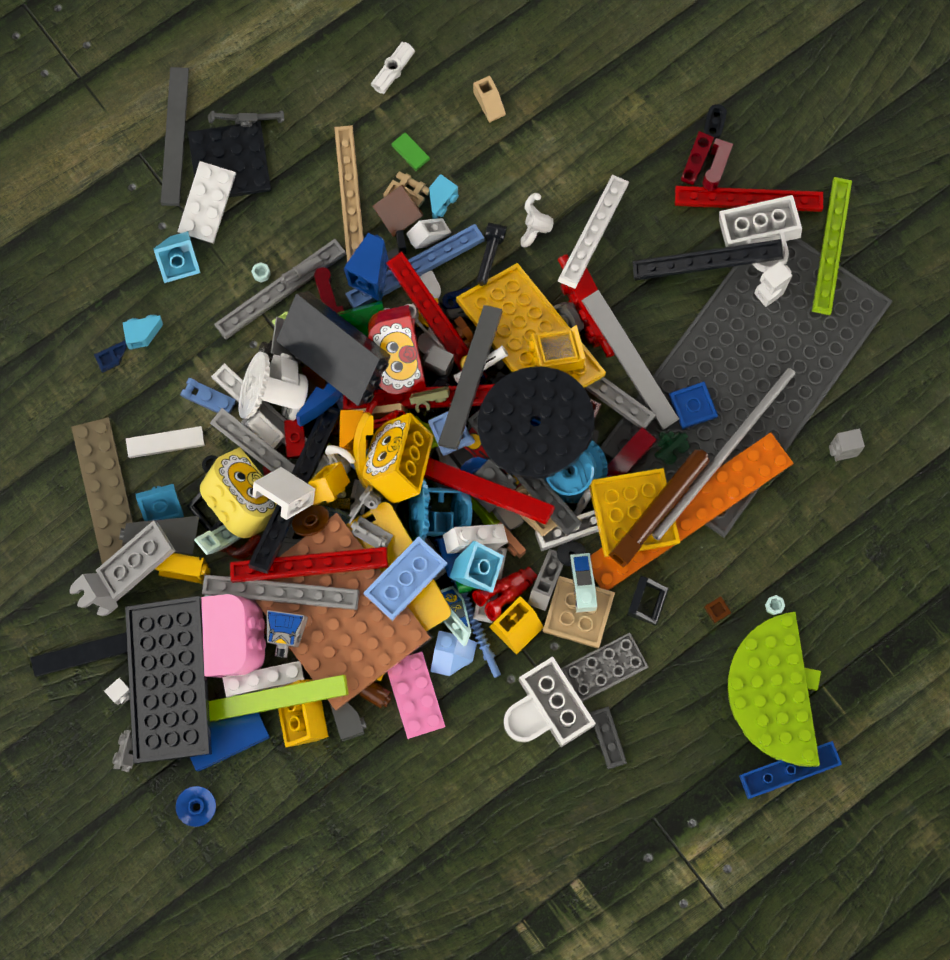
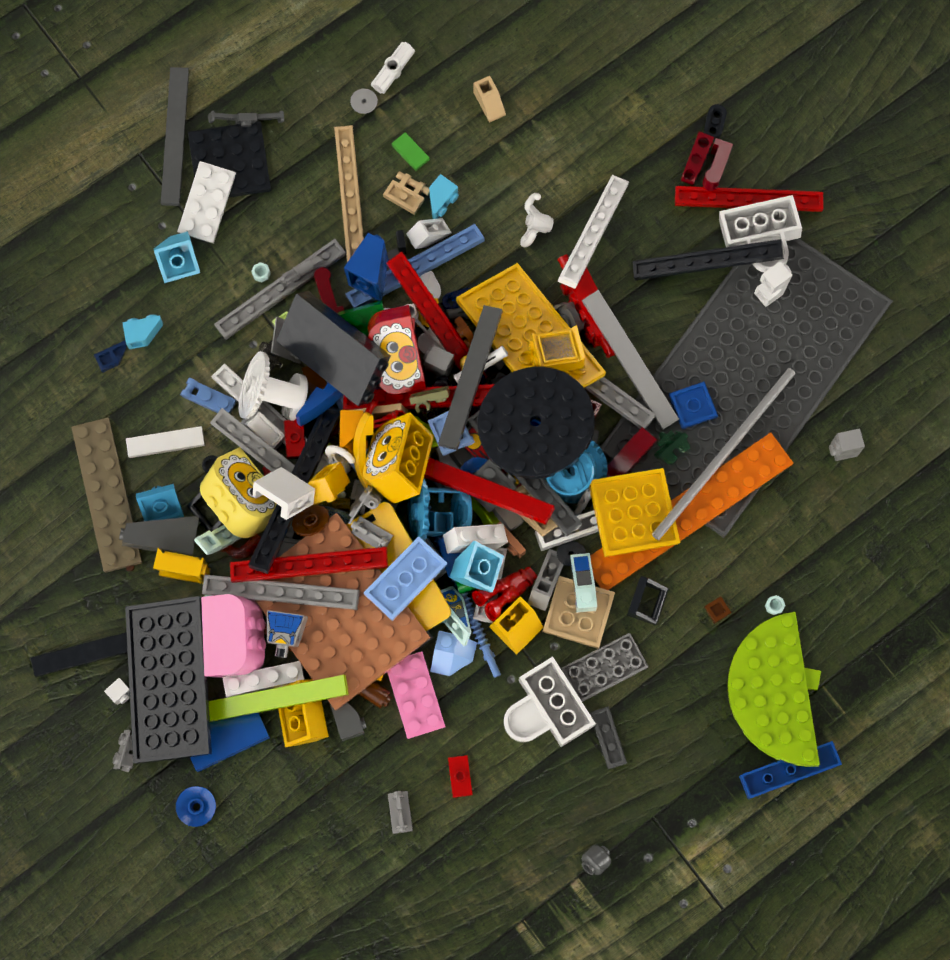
light grey hinge [70,520,175,616] -> none
white slope [269,353,299,385] -> none
reddish brown tile [373,185,424,237] -> none
black axle [476,222,507,286] -> none
reddish brown brick [608,449,710,567] -> none
lime tile [812,177,852,315] -> none
none -> light grey piece [350,88,378,114]
none -> light grey hinge [388,791,413,834]
none -> red plate [448,755,473,798]
none -> dark grey head [581,845,611,875]

